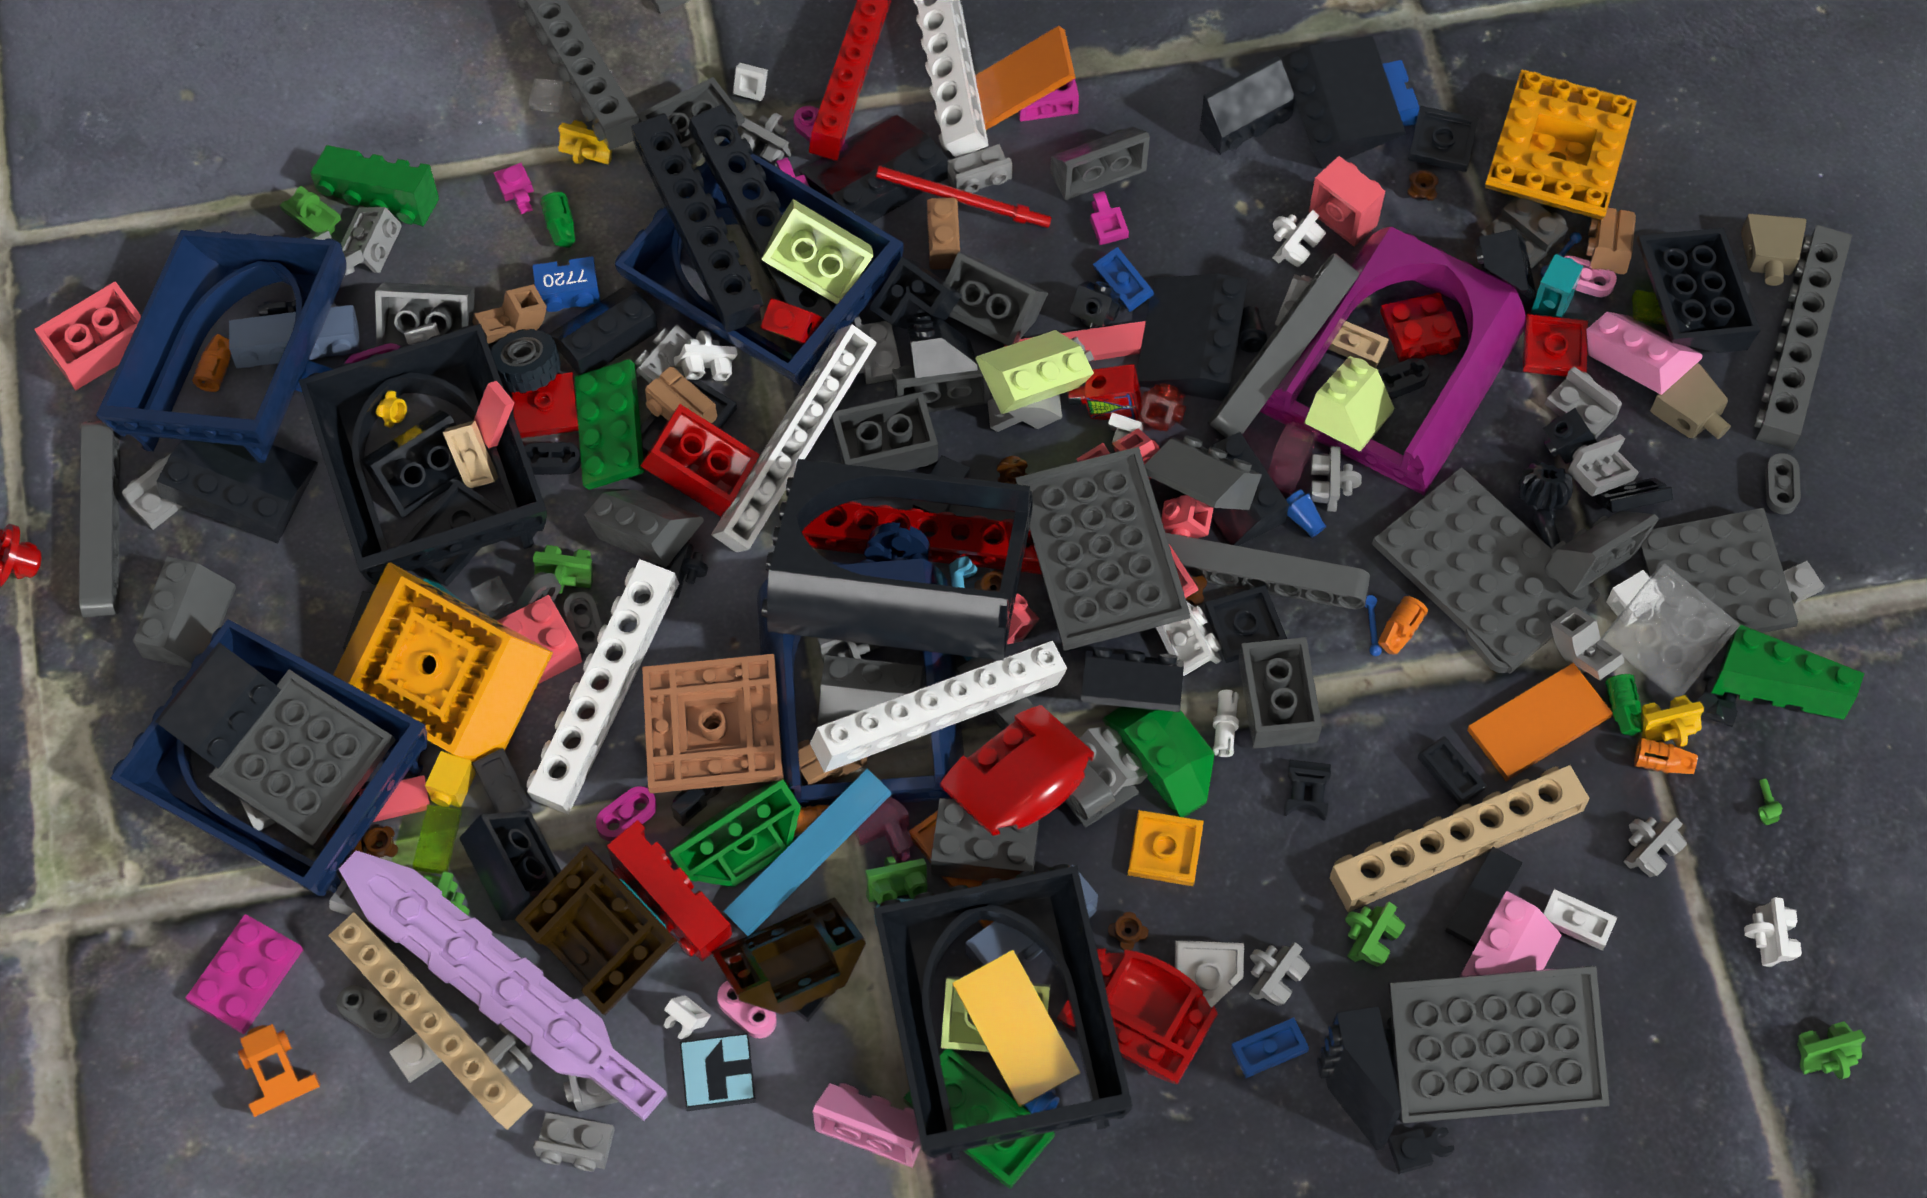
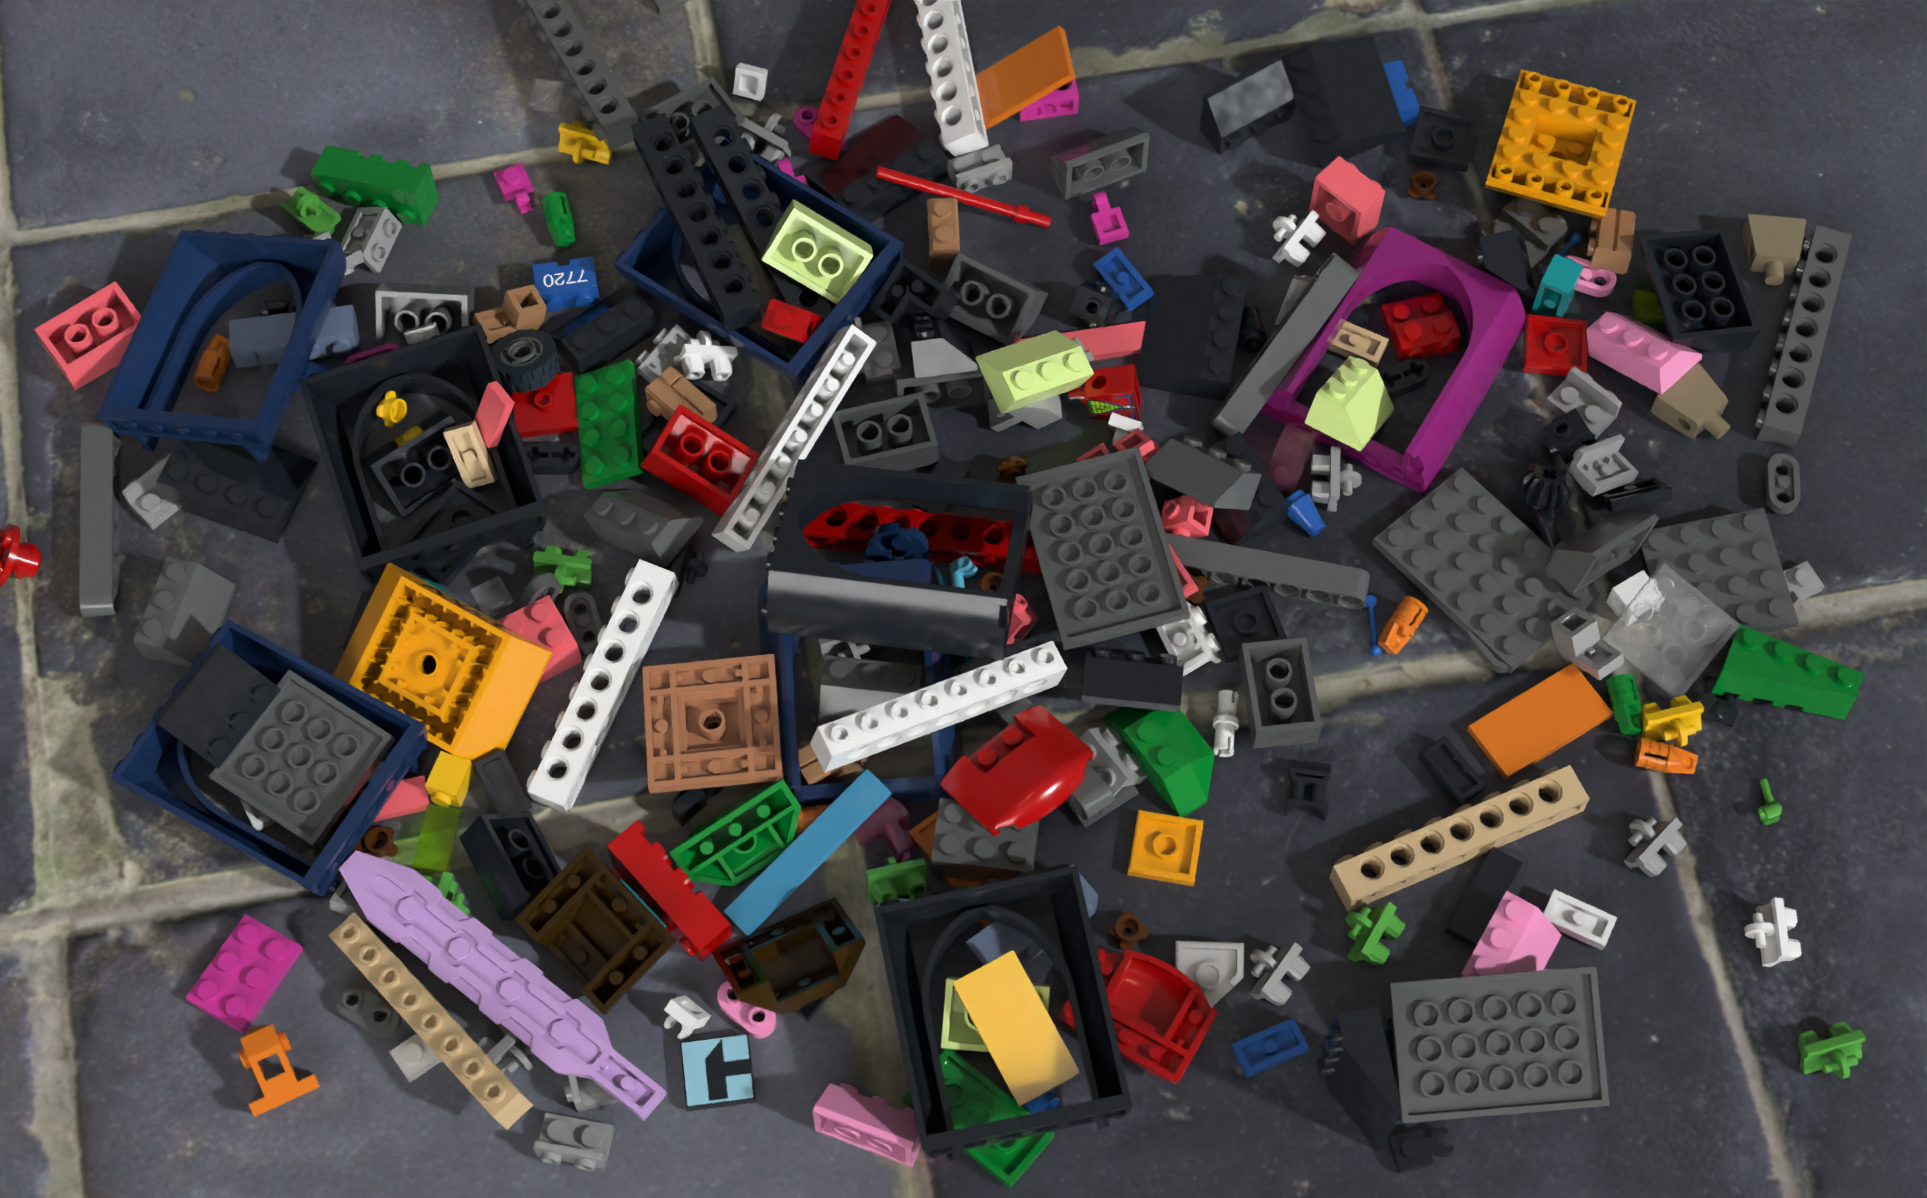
dark pink plate [596,786,657,842] -> none
clear red brick [1138,383,1186,431] -> none

